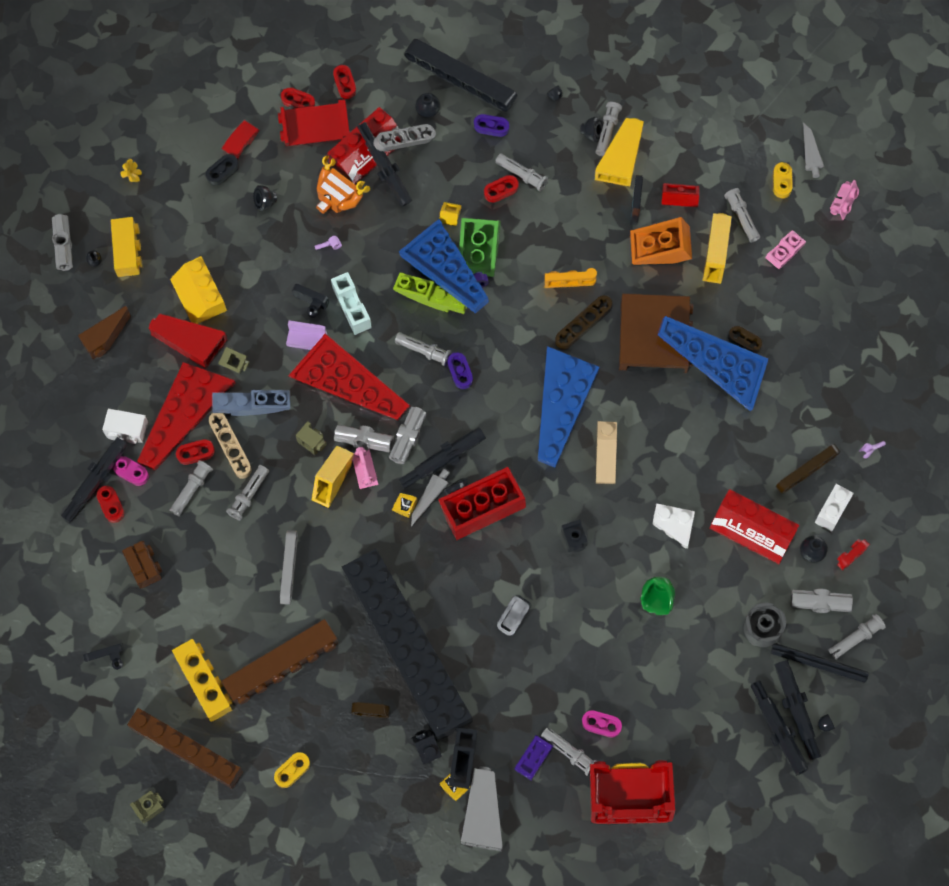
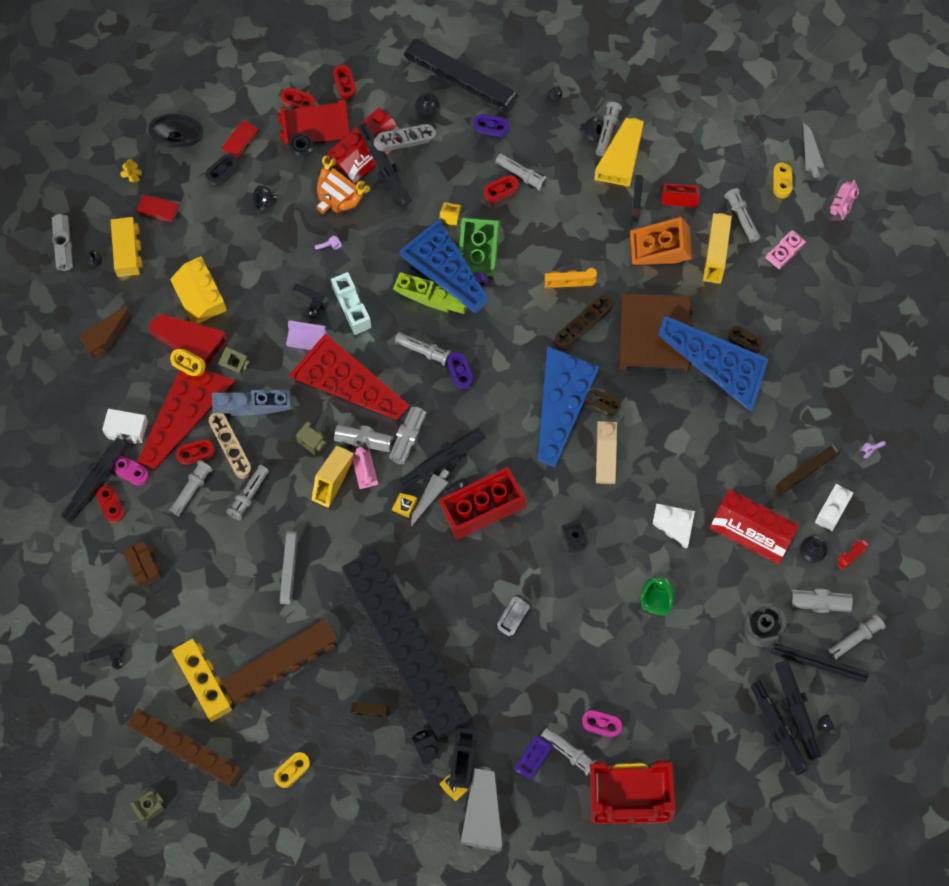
none -> red slope [137,195,179,222]
none -> black dish [148,114,203,148]
none -> yellow plate [170,349,205,376]
none -> black brick [288,133,314,157]
none -> dark brown beam [585,389,621,416]

